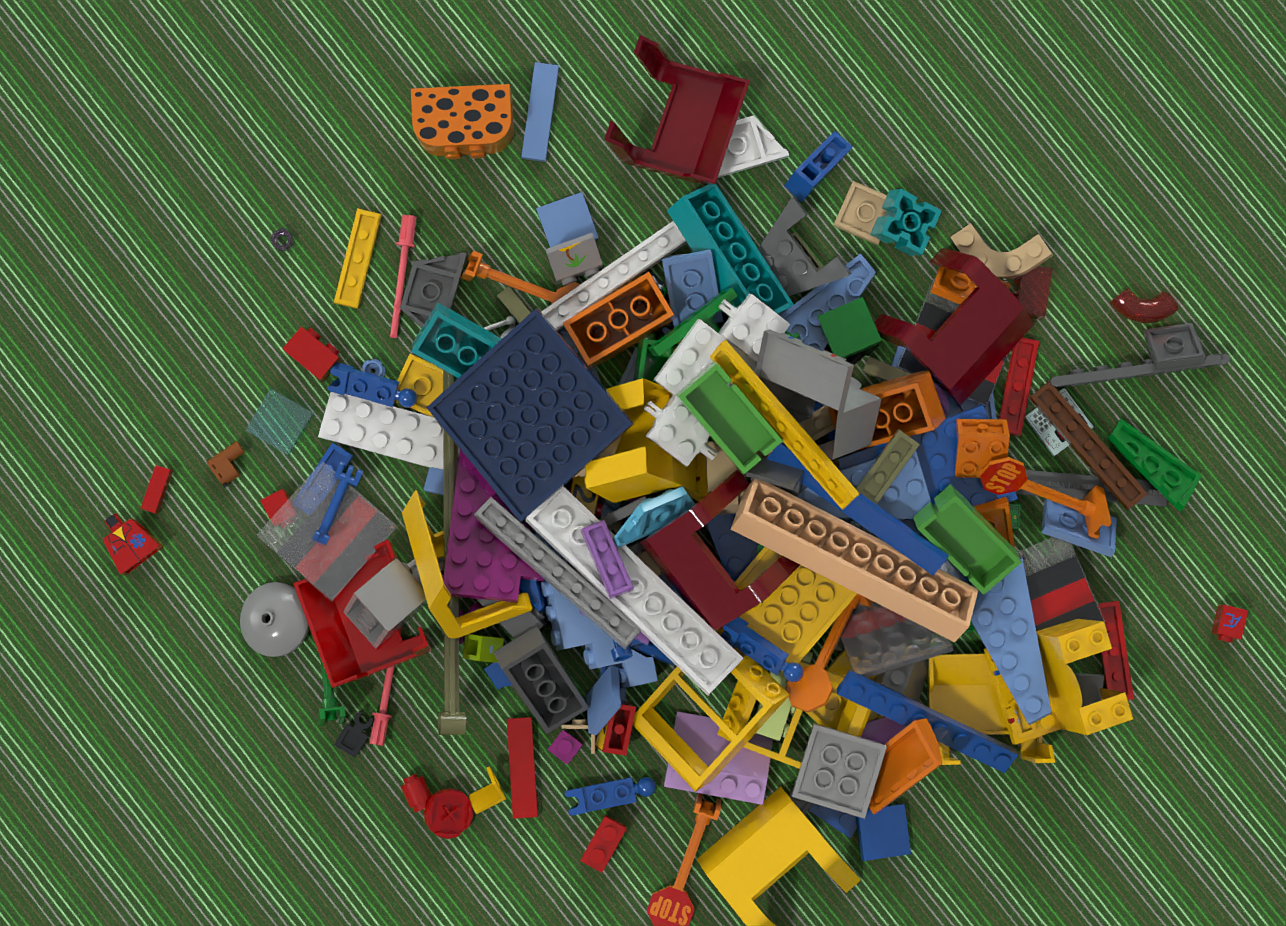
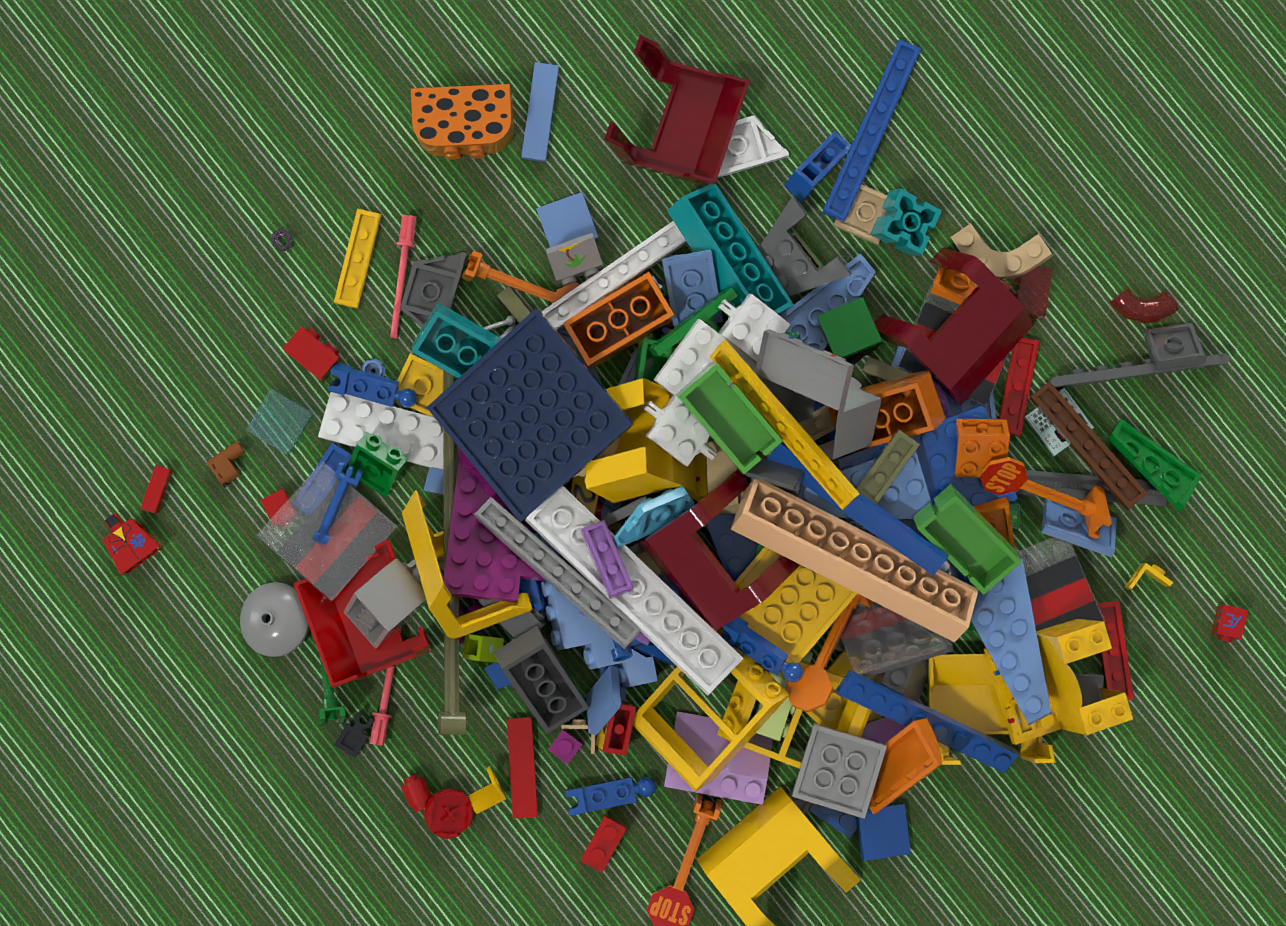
none -> green plate [346,432,408,498]
none -> blue tile [822,39,921,223]
none -> yellow bracket [1124,563,1173,590]

